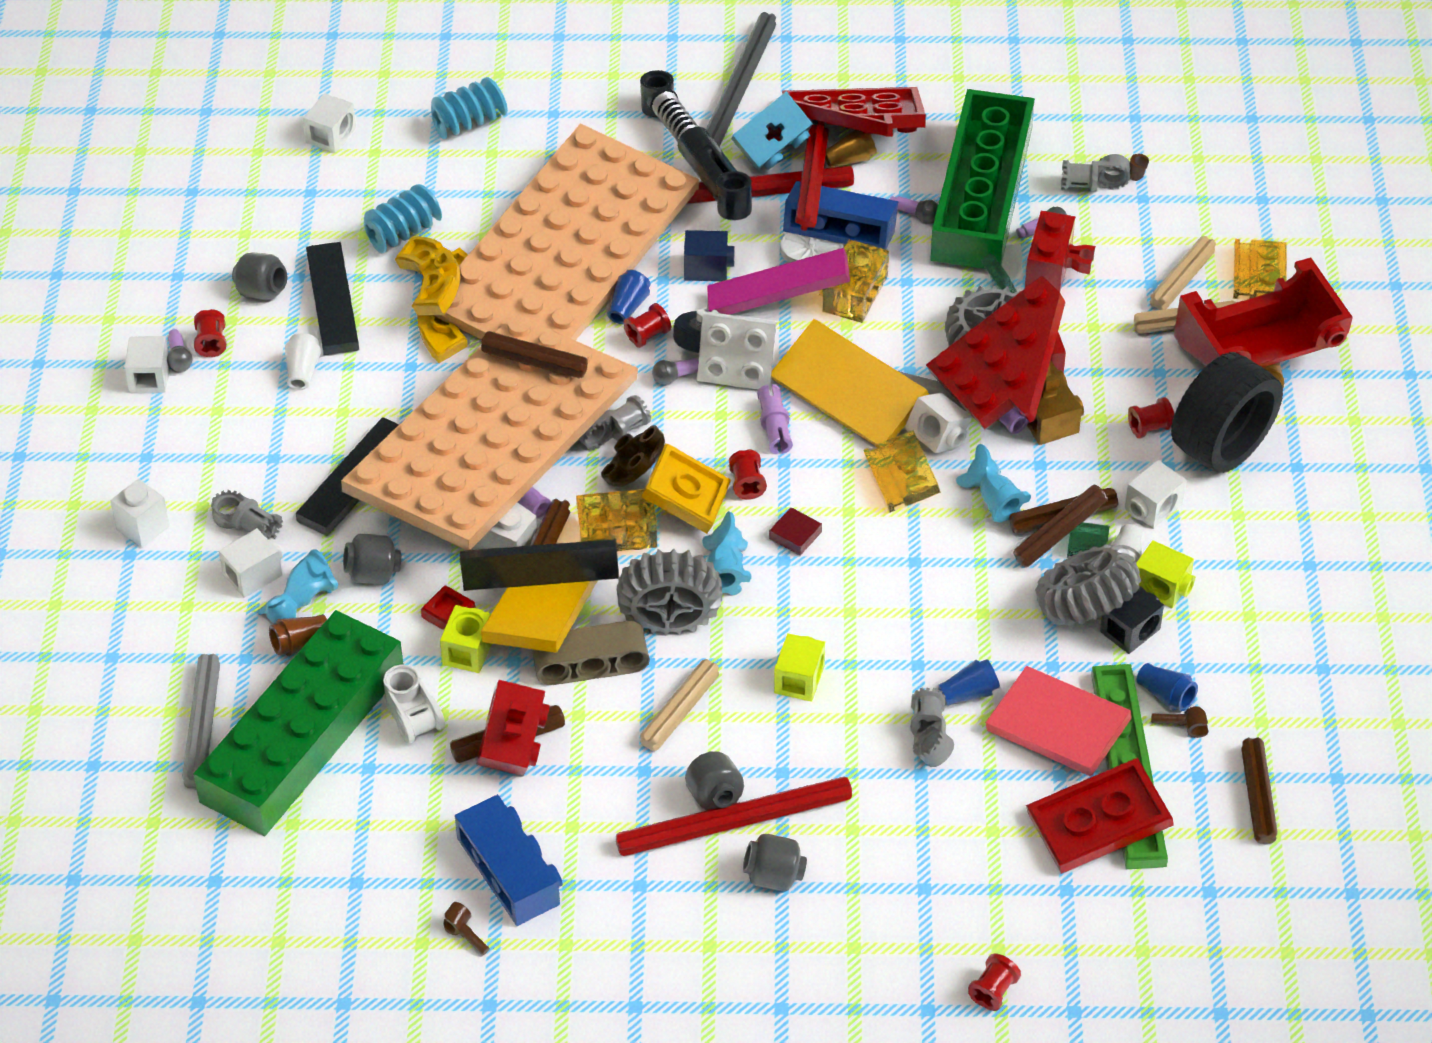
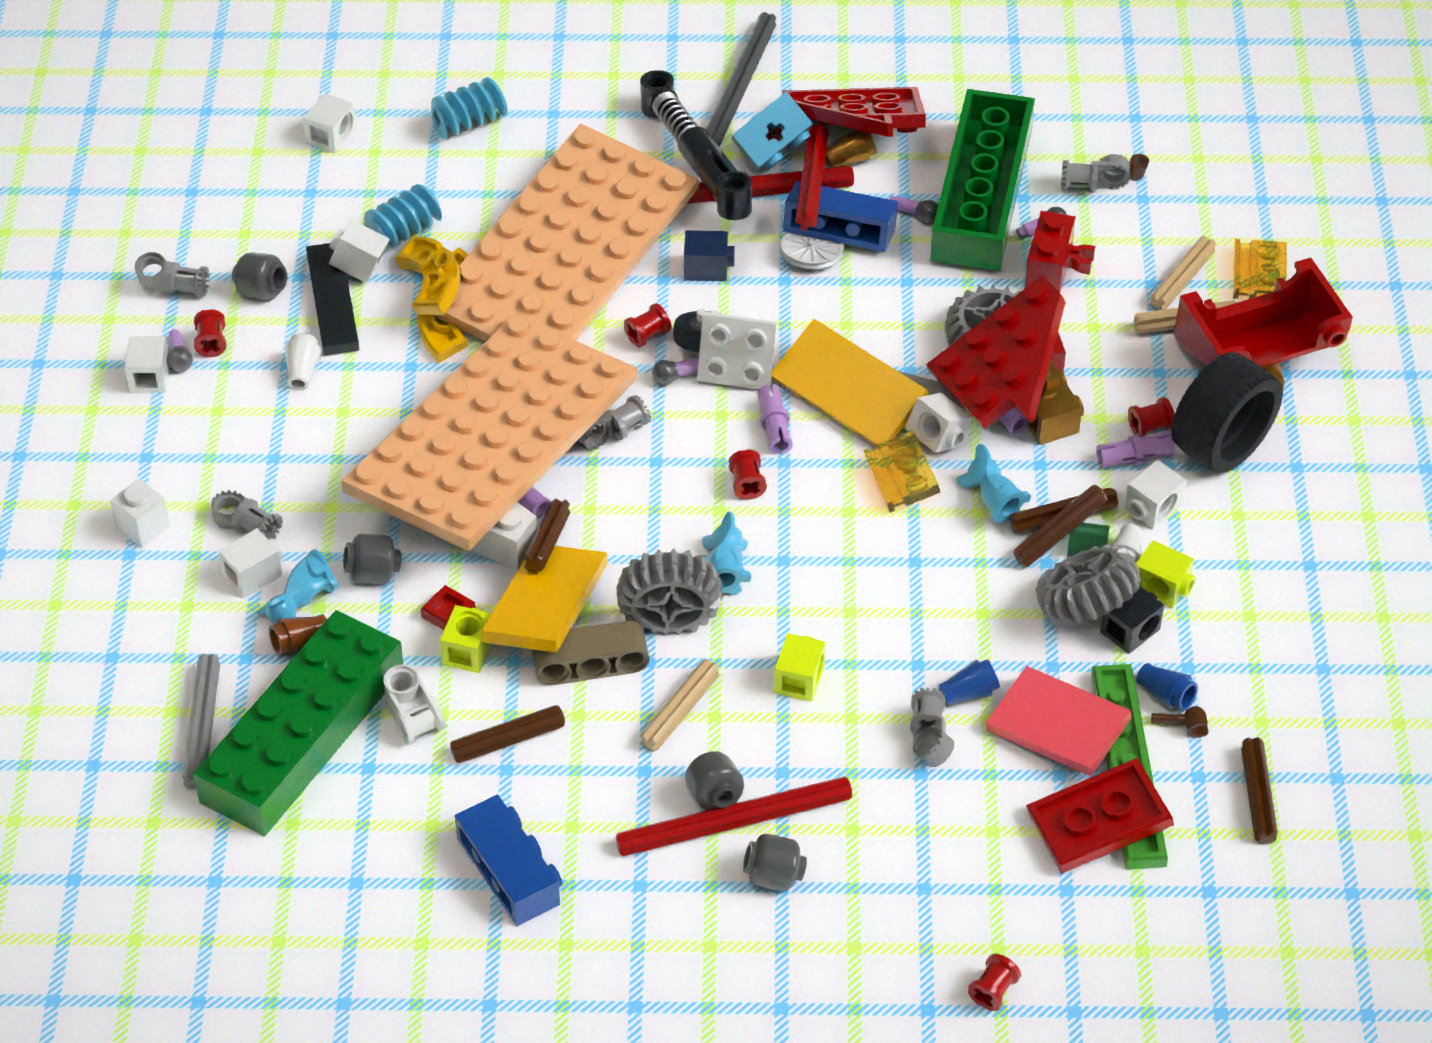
black tile [295,417,399,536] -> none
reddish brown hand [443,902,490,956] -> none
black tile [460,539,619,591] -> none
red brick [476,680,550,776] -> none
reddish brown axle [481,331,588,379] -> none
clear yellow brick [576,489,657,551] -> none
dark brown dish [601,425,665,488] -> none
blue cone [607,270,651,324] -> none
yellow tile [641,443,731,534] -> none
dark pink tile [707,248,850,315] -> none
dark red tile [769,507,822,556] -> none
clear yellow brick [819,239,889,323] -> none
clear green tile [980,253,1017,293] -> none
none -> light grey connector [134,252,210,298]
none -> white brick [329,220,390,283]
none -> lavender pin [1096,432,1175,469]

